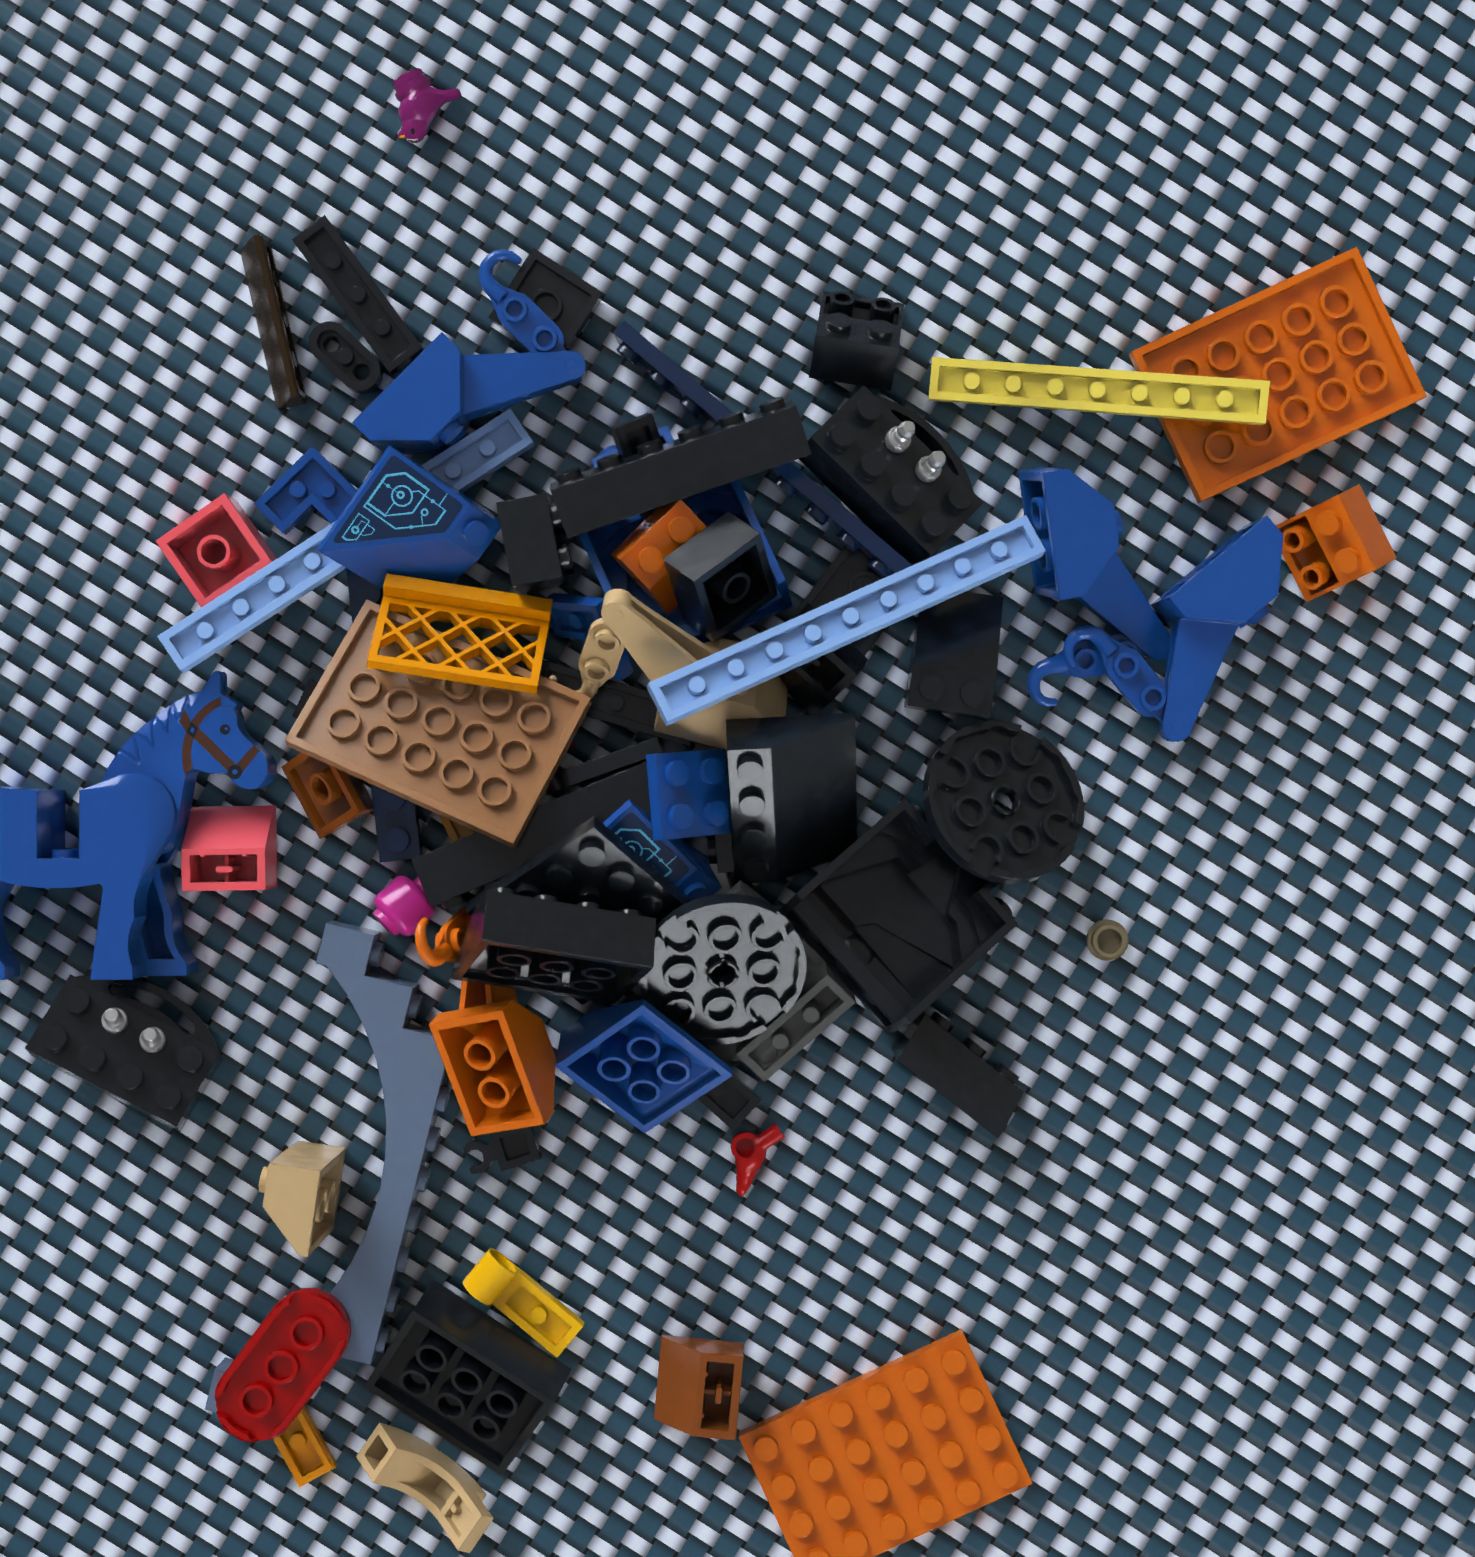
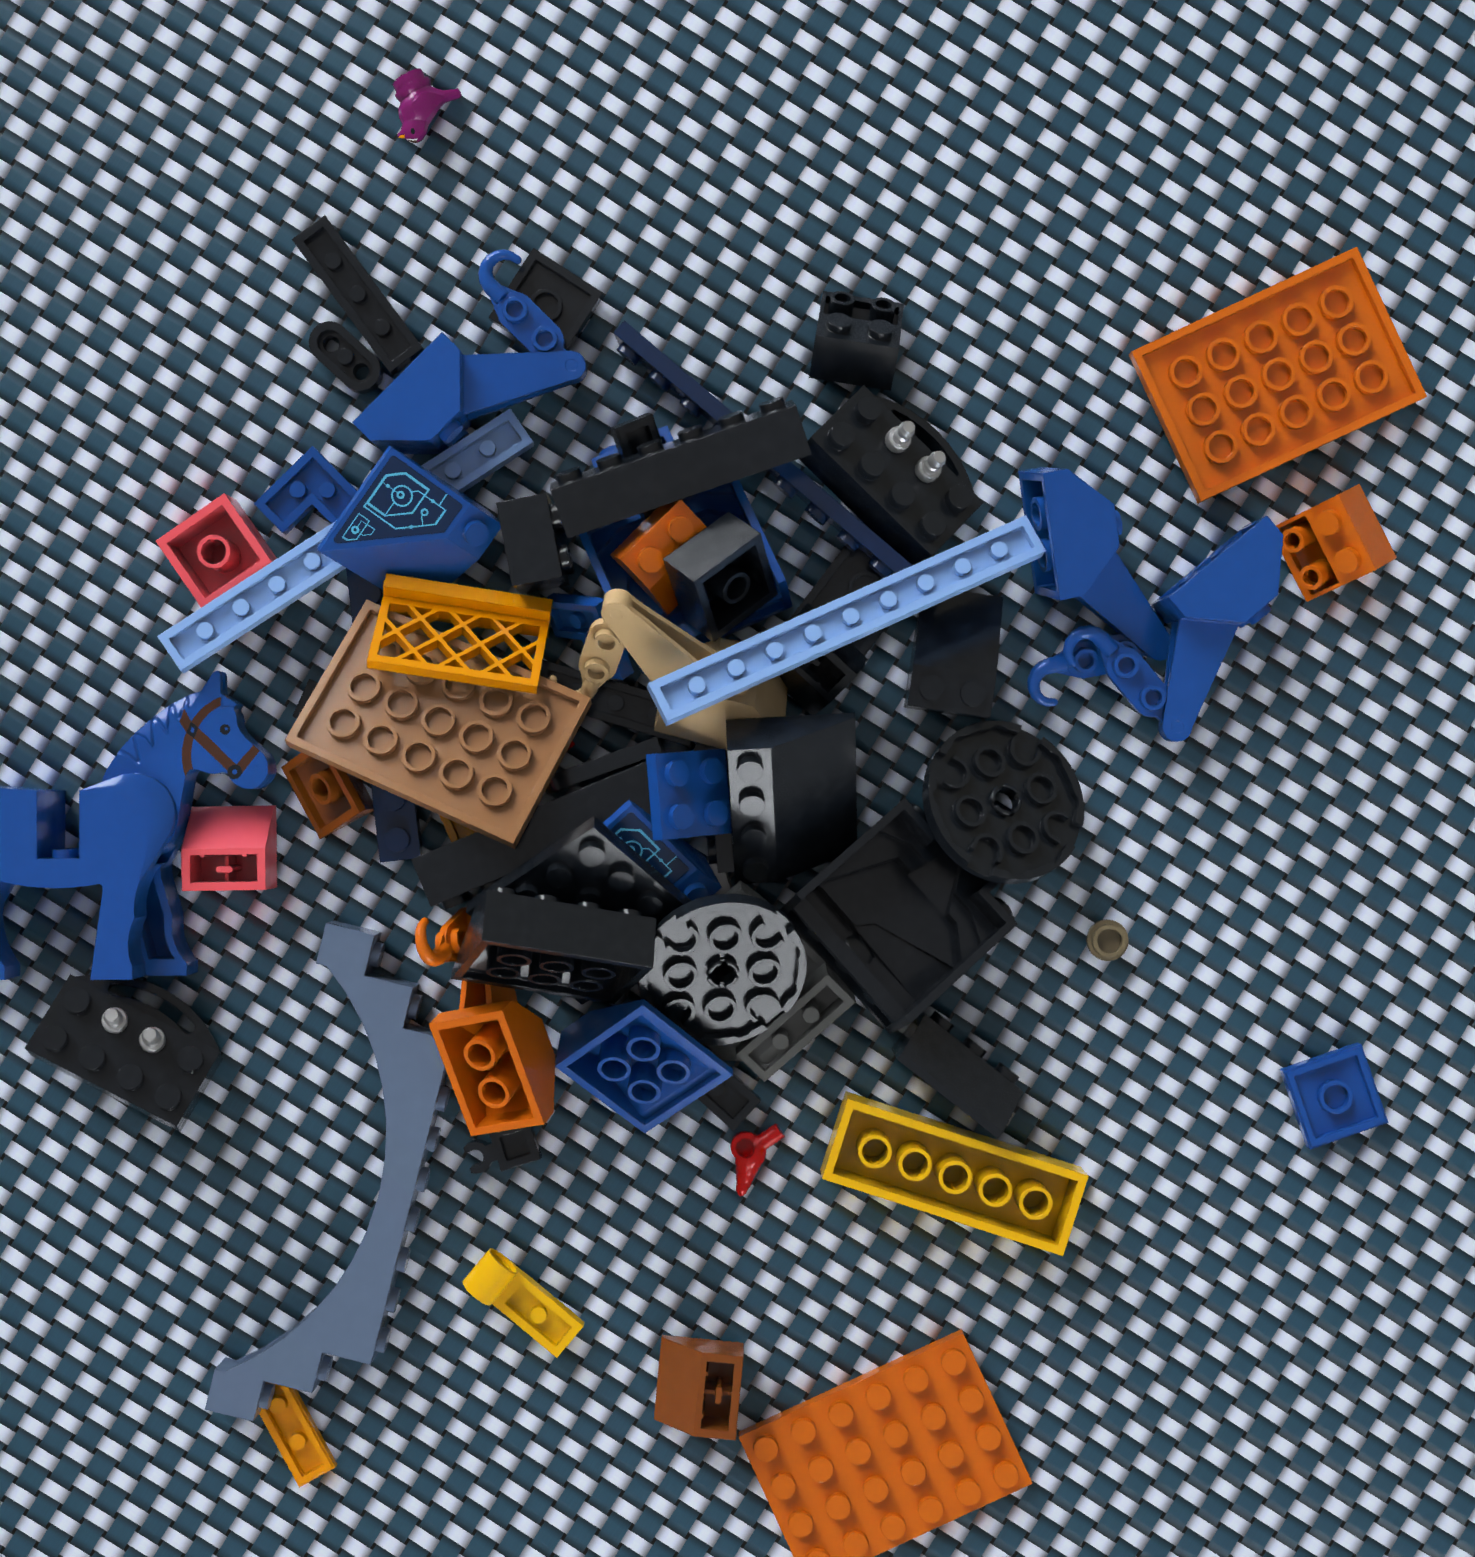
red tile [215,1288,351,1442] -> none
dark brown slope [241,234,307,409] -> none
tan slope [259,1141,346,1257] -> none
tan arch [356,1422,494,1553] -> none
black slope [364,1279,572,1476] -> none
dark pink head [372,876,435,937] -> none
light yellow plate [928,357,1270,425] -> none
none -> yellow brick [820,1091,1089,1256]
none -> blue plate [1279,1042,1389,1149]

